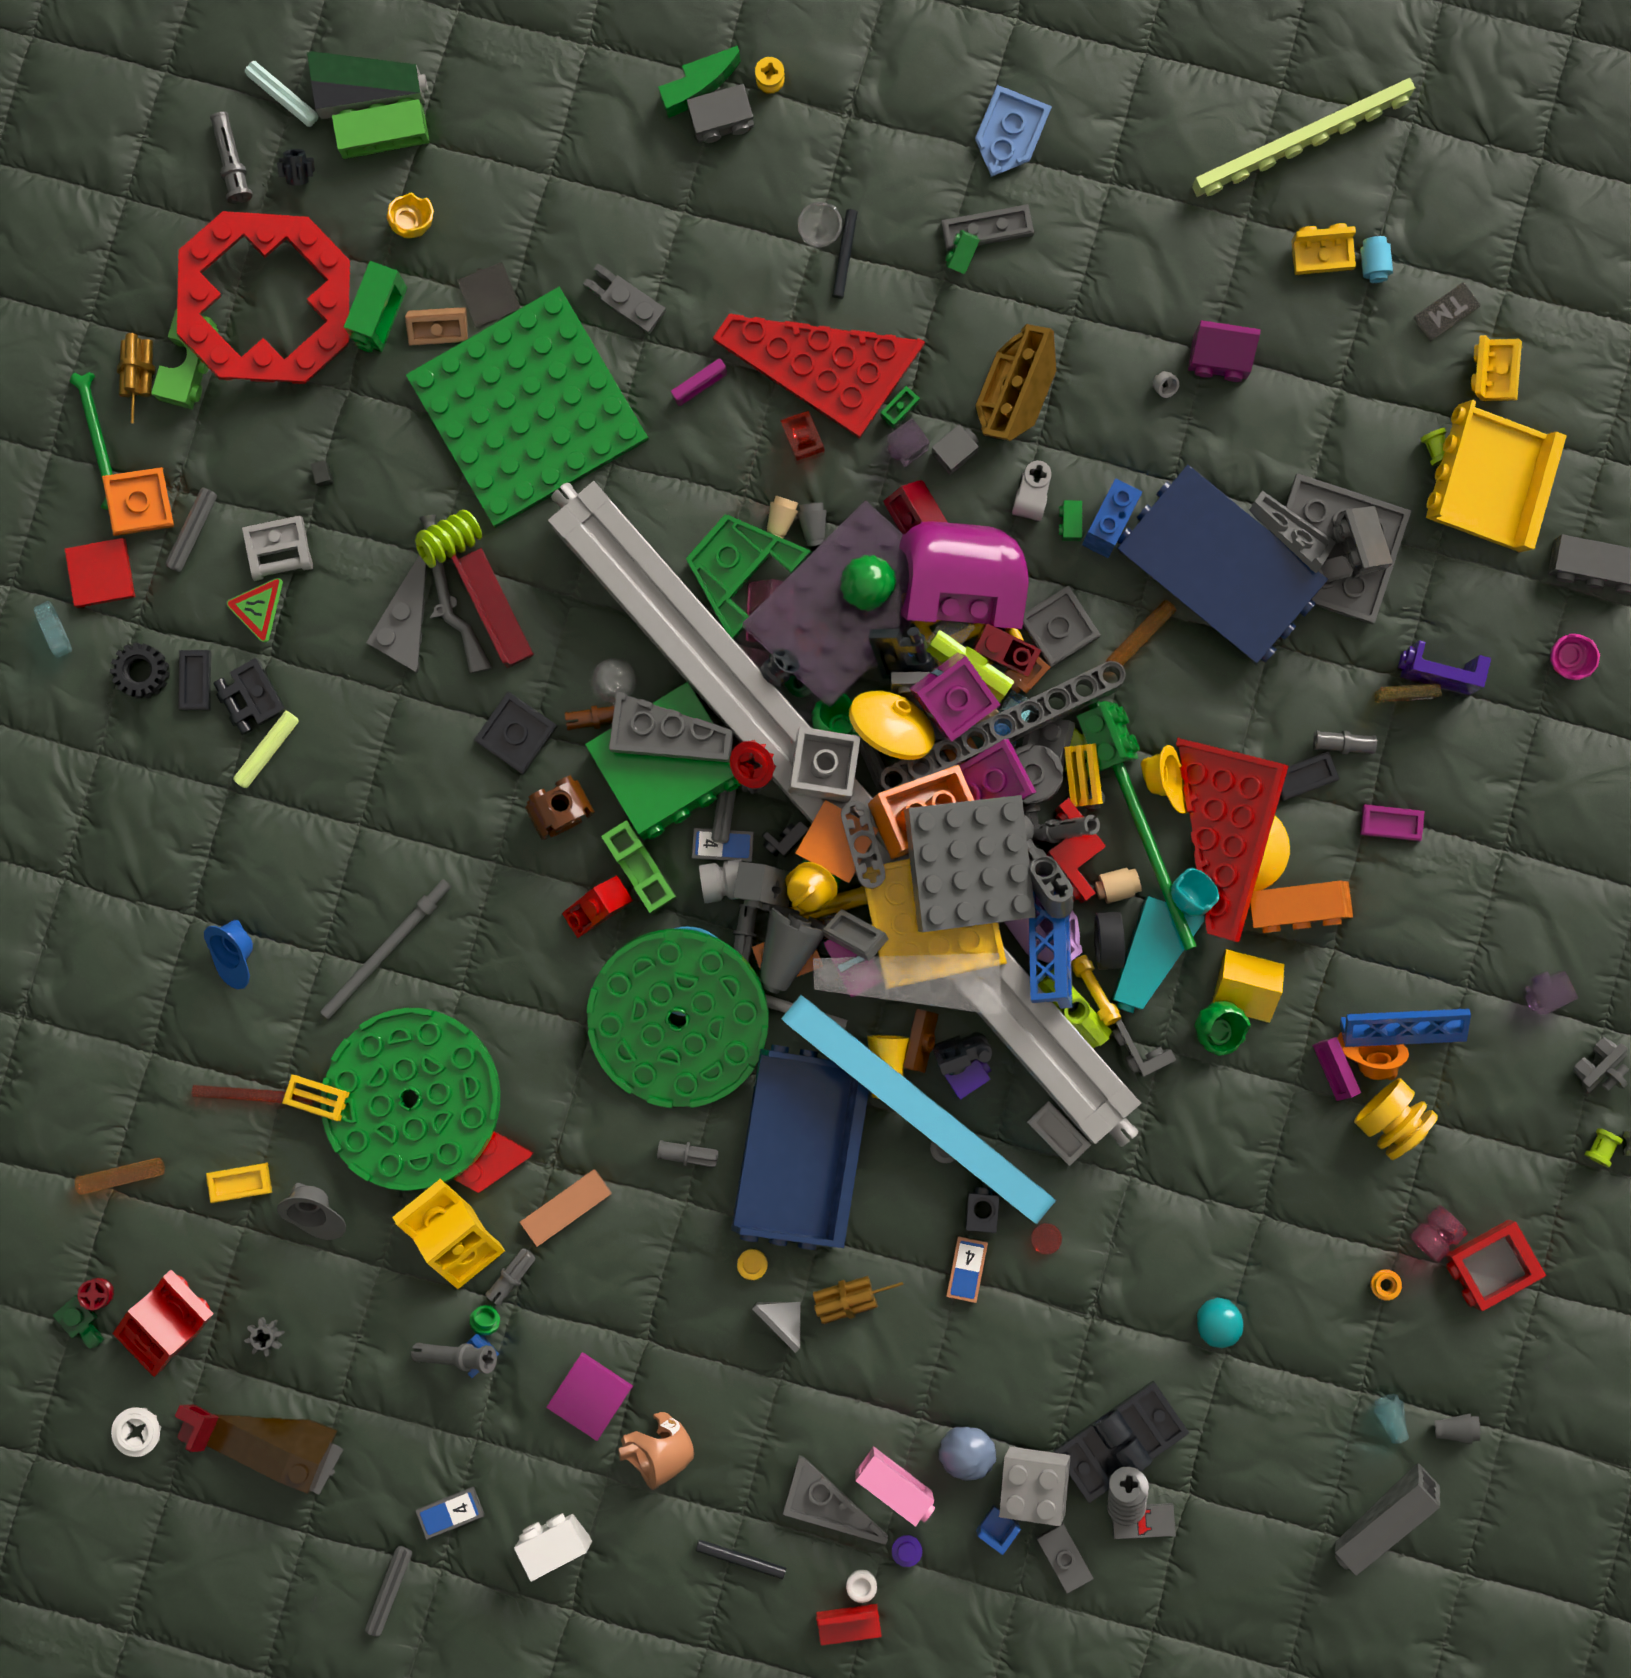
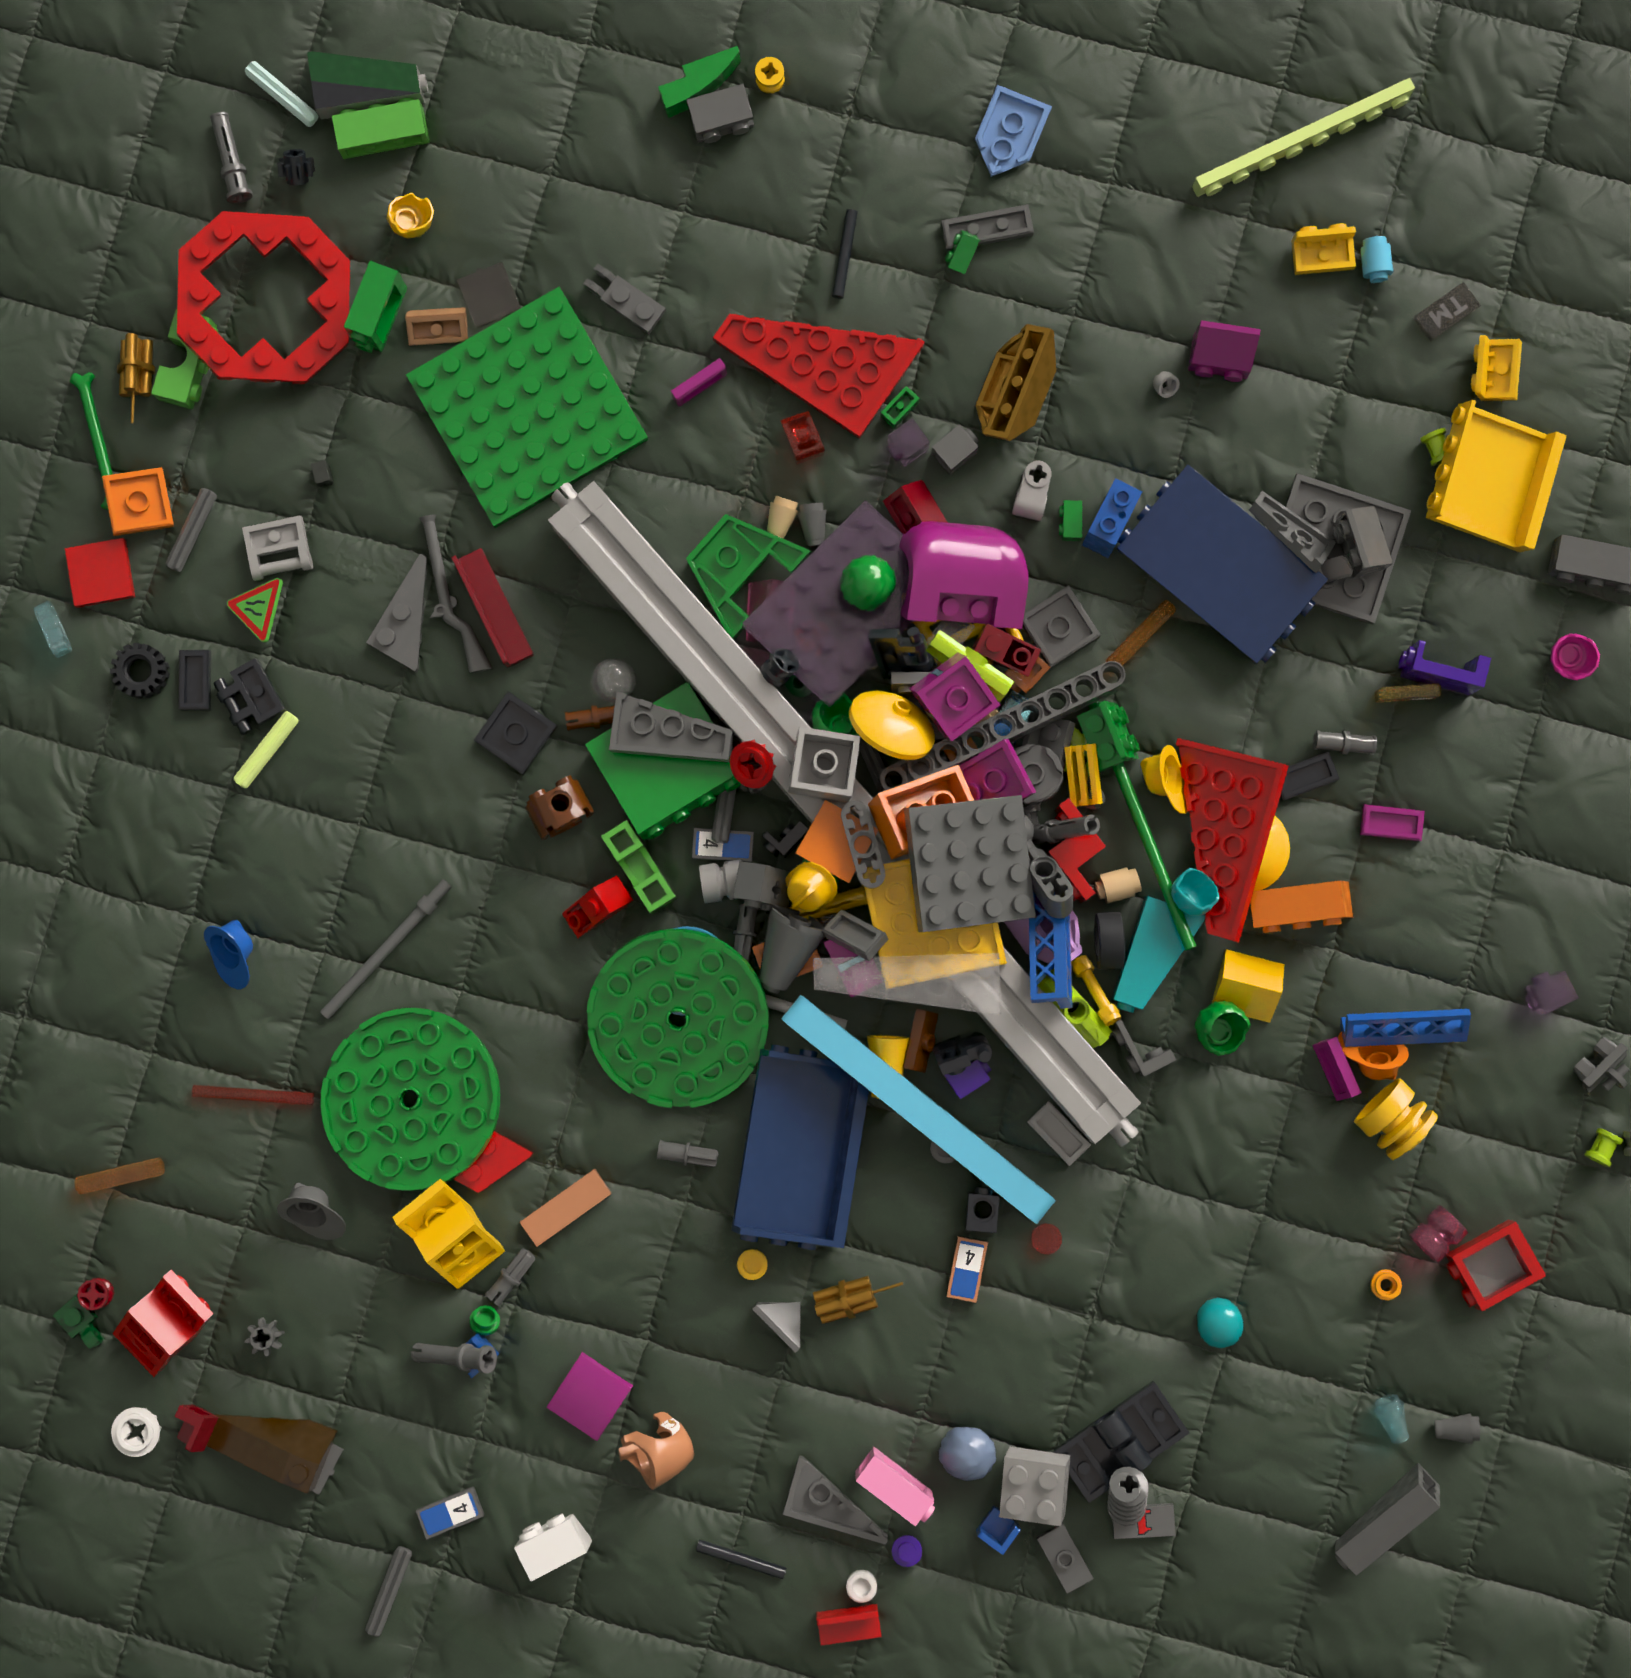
yellow tile [206,1163,272,1203] -> none
yellow tile [282,1074,350,1121] -> none
lime piece [415,510,482,568] -> none
clear hair [798,202,842,248] -> none

